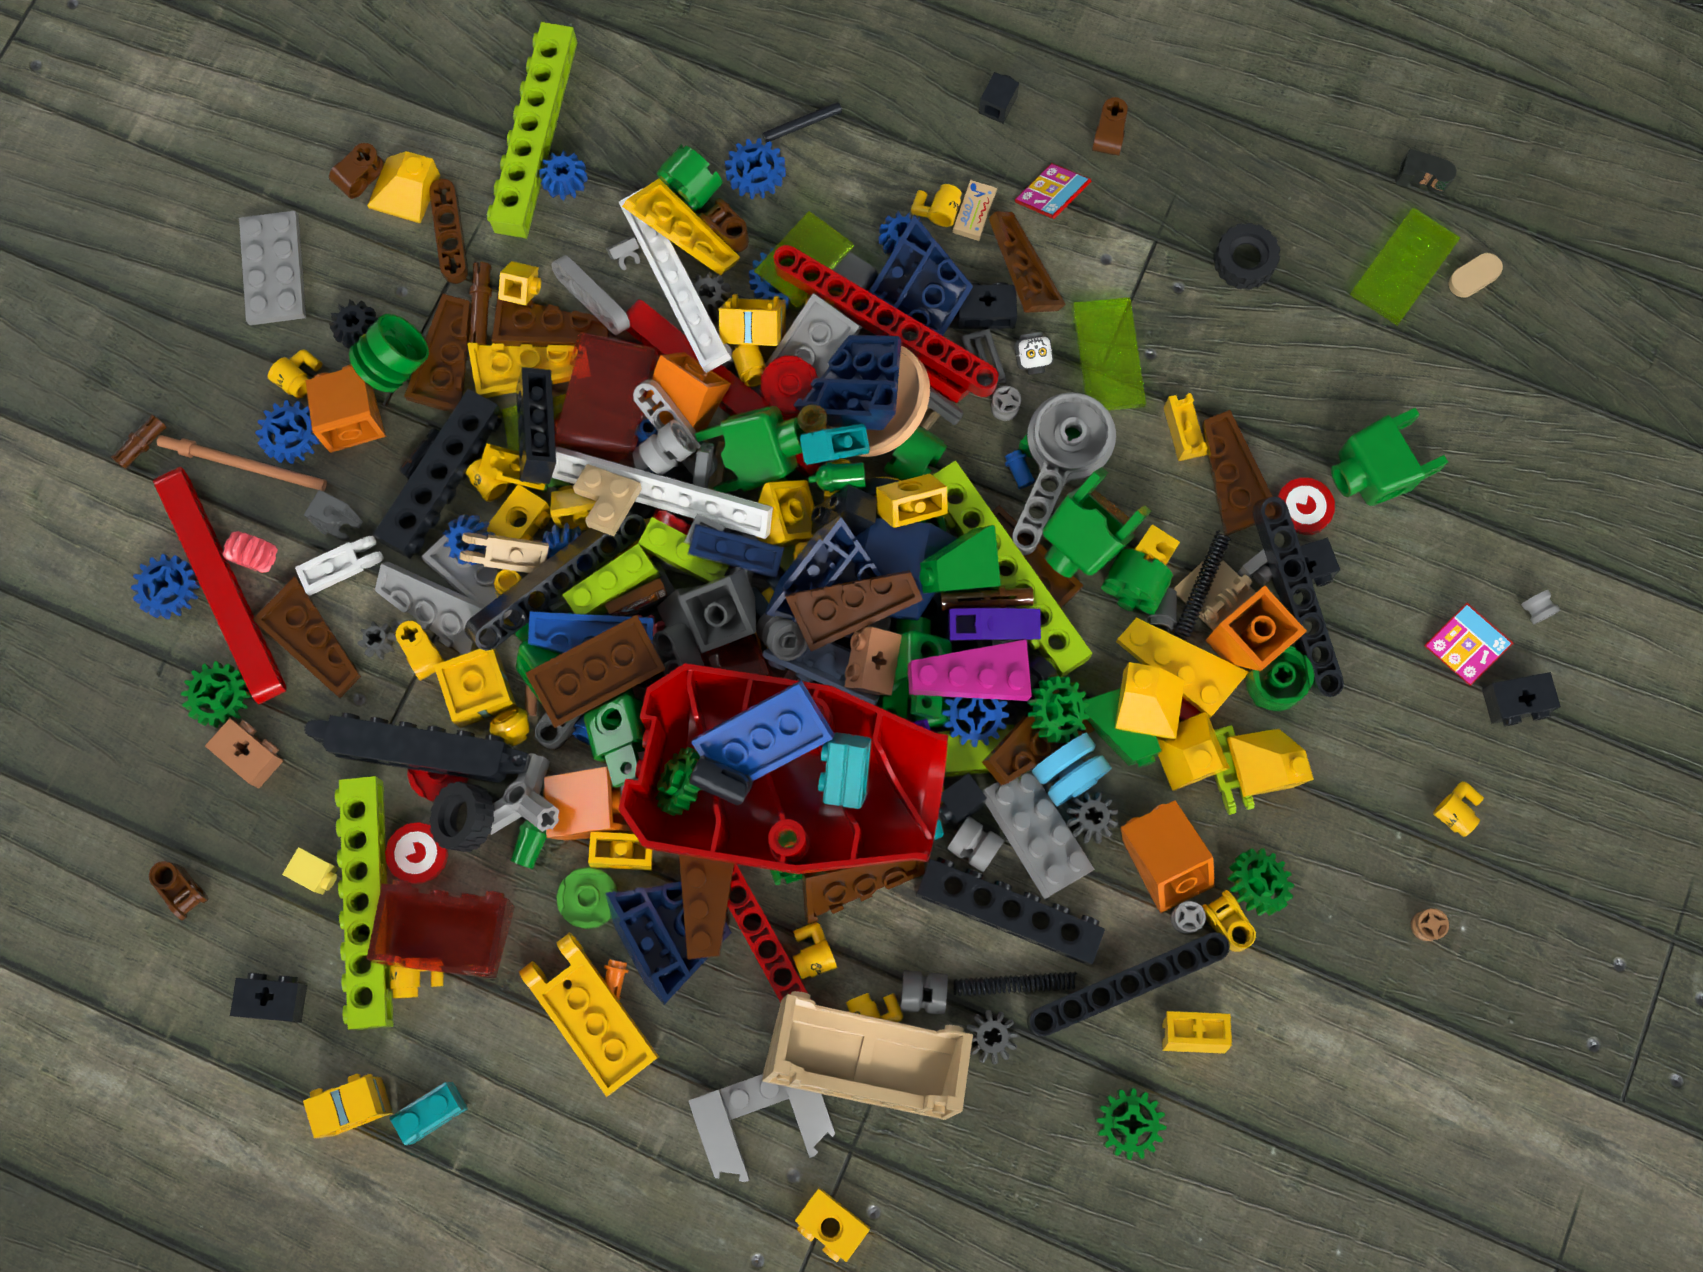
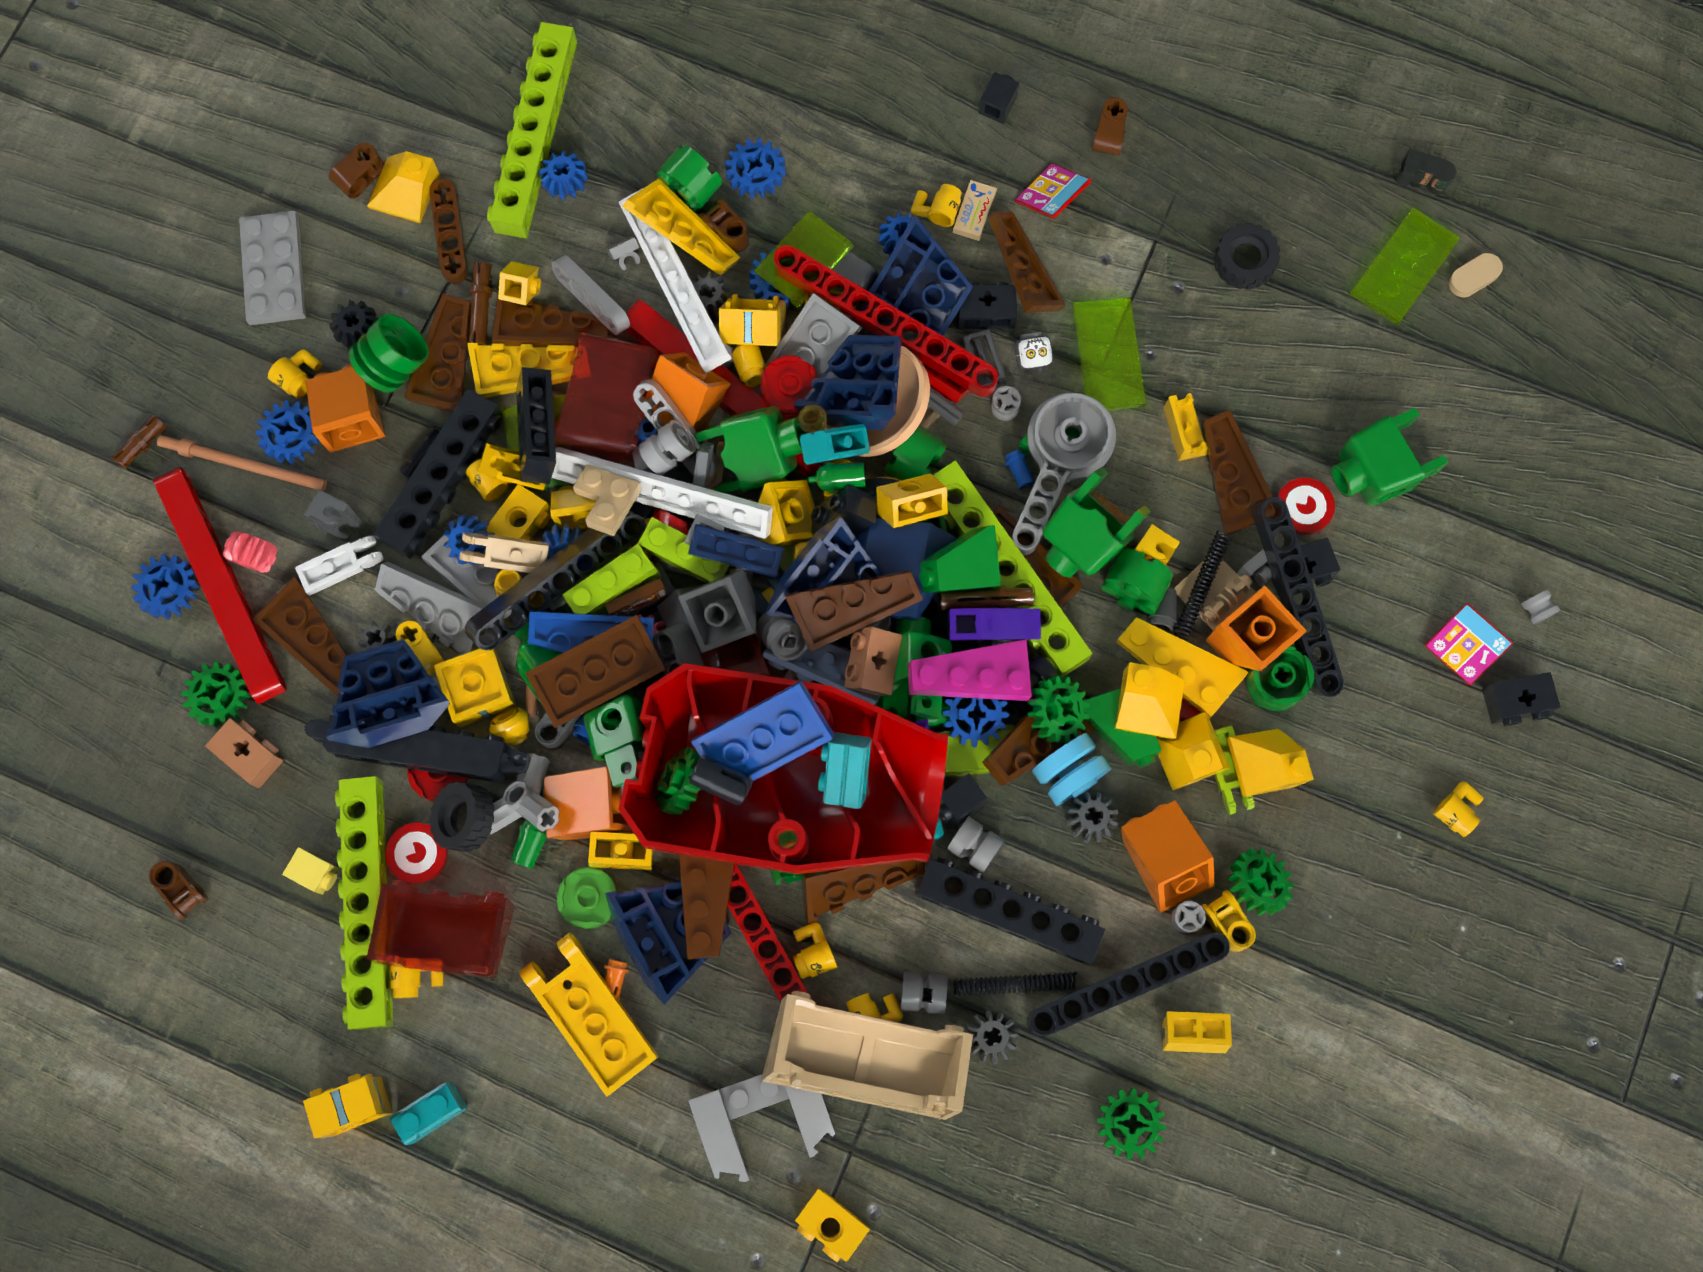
black brick [230,973,307,1023] -> none
black bar [762,102,842,143] -> none
light grey plate [982,769,1095,899] -> none
medium nougat wheel [1411,908,1449,941] -> none
none -> dark blue wedge [326,639,450,748]

